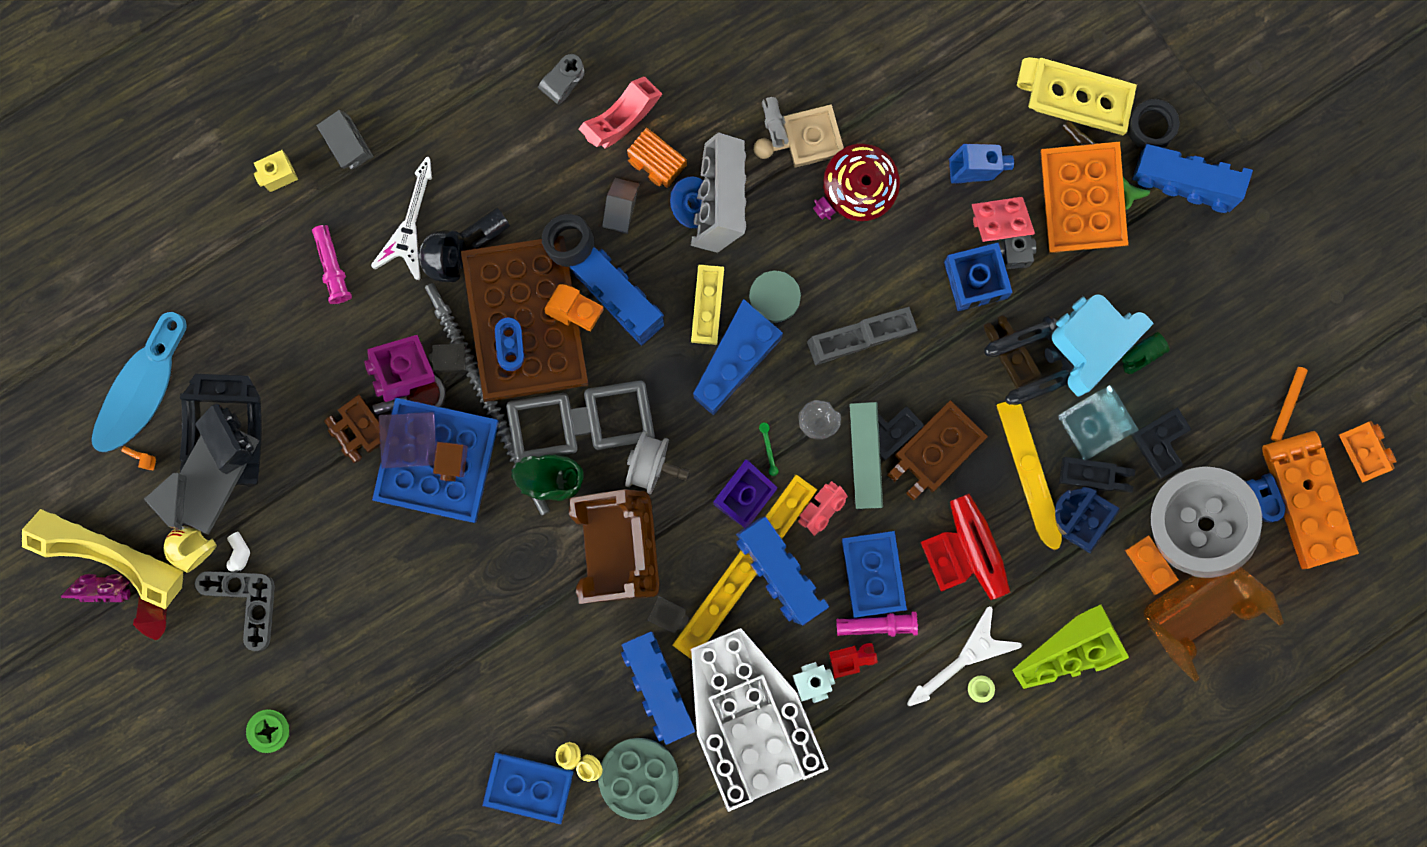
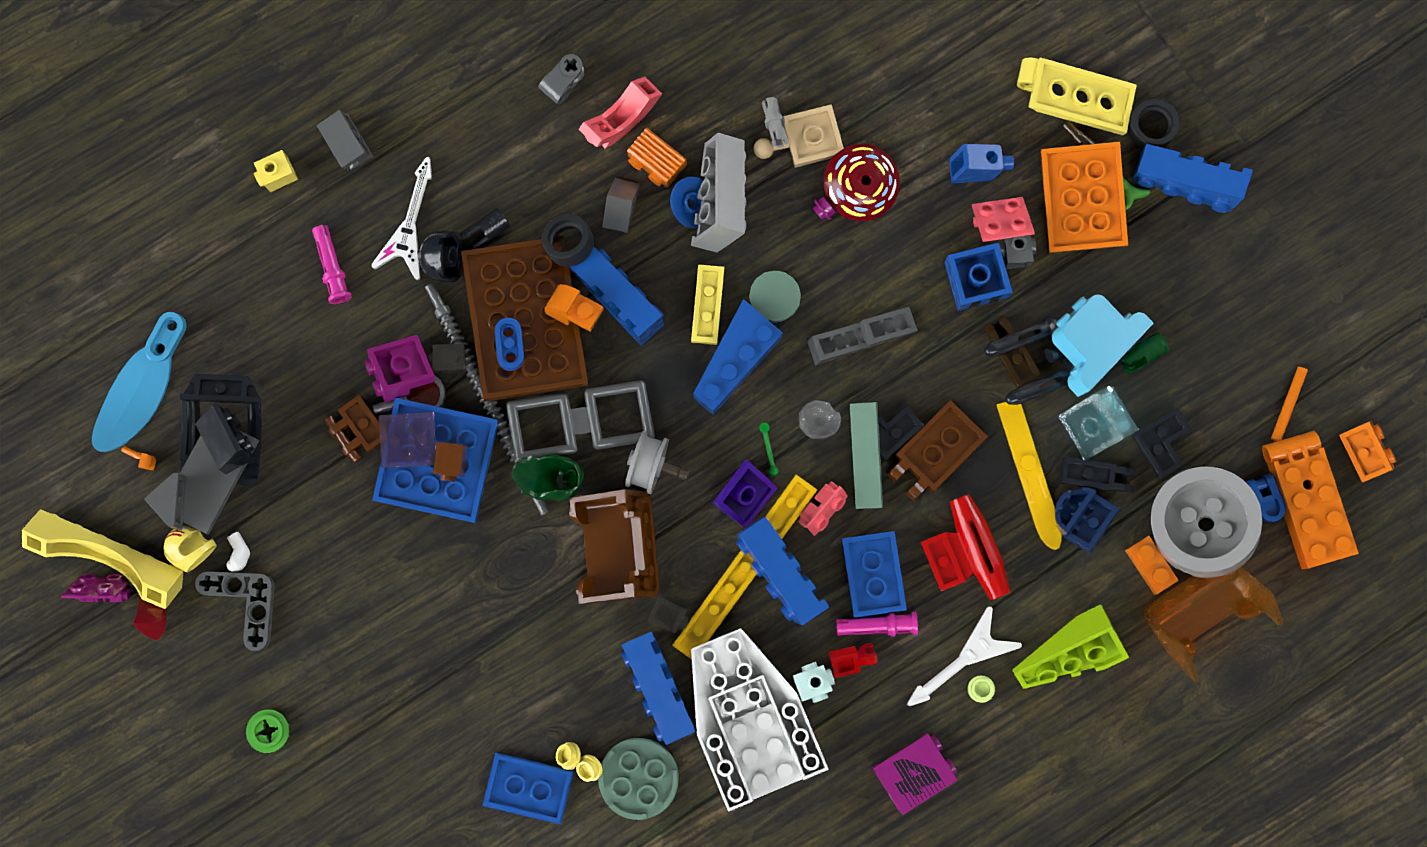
none -> magenta panel [872,733,957,815]

